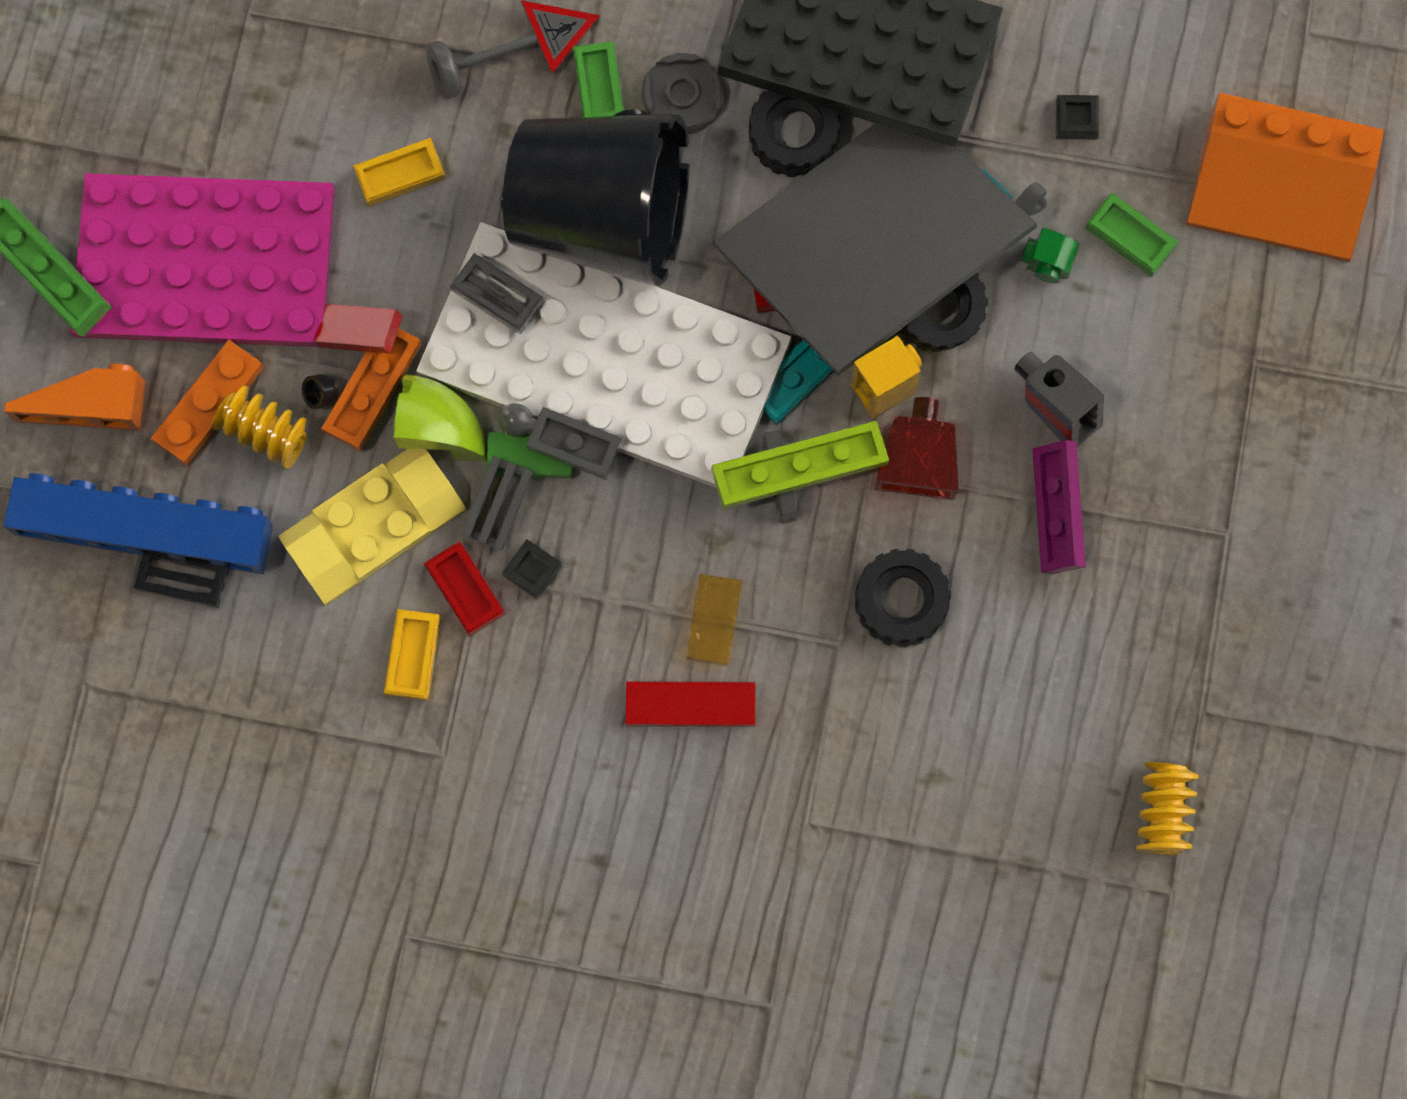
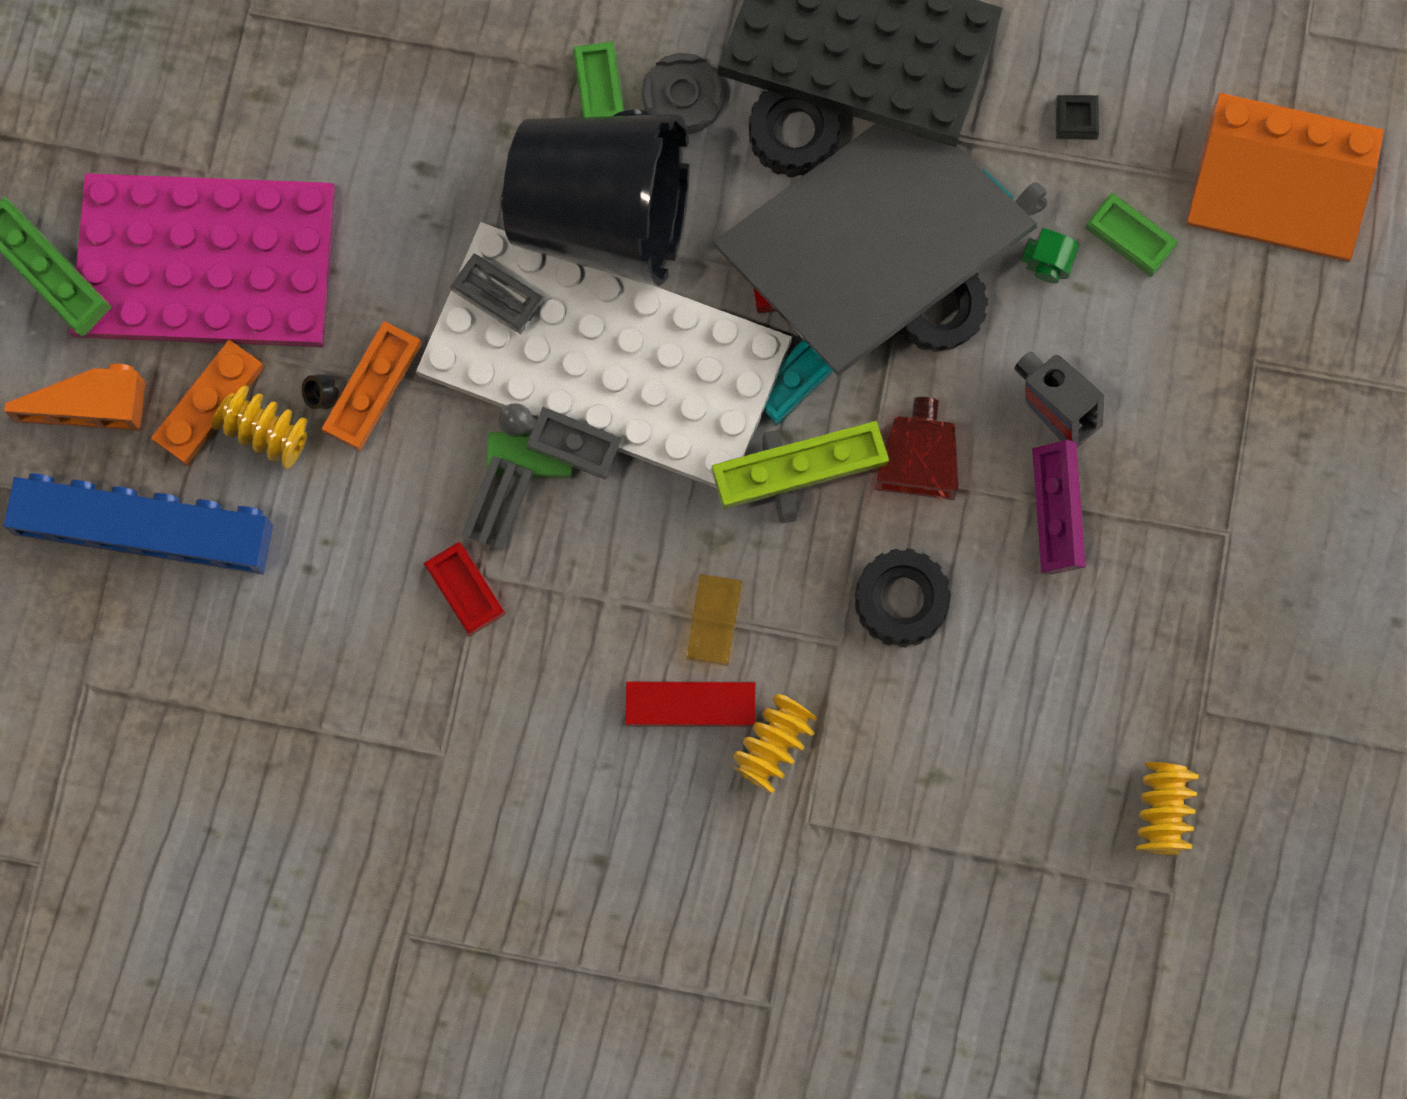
black tile [134,550,229,608] -> none
light yellow piece [278,449,467,606] -> none
tile [313,304,403,354] -> none
yellow tile [353,138,446,207] -> none
yellow tile [384,609,441,701] -> none
lime brick [394,374,487,462] -> none
dark grey piece [426,0,600,100] -> none
pearl dark grey tile [502,539,562,600] -> none
yellow brick [850,336,922,419] -> none
none -> yellow piece [733,694,819,794]

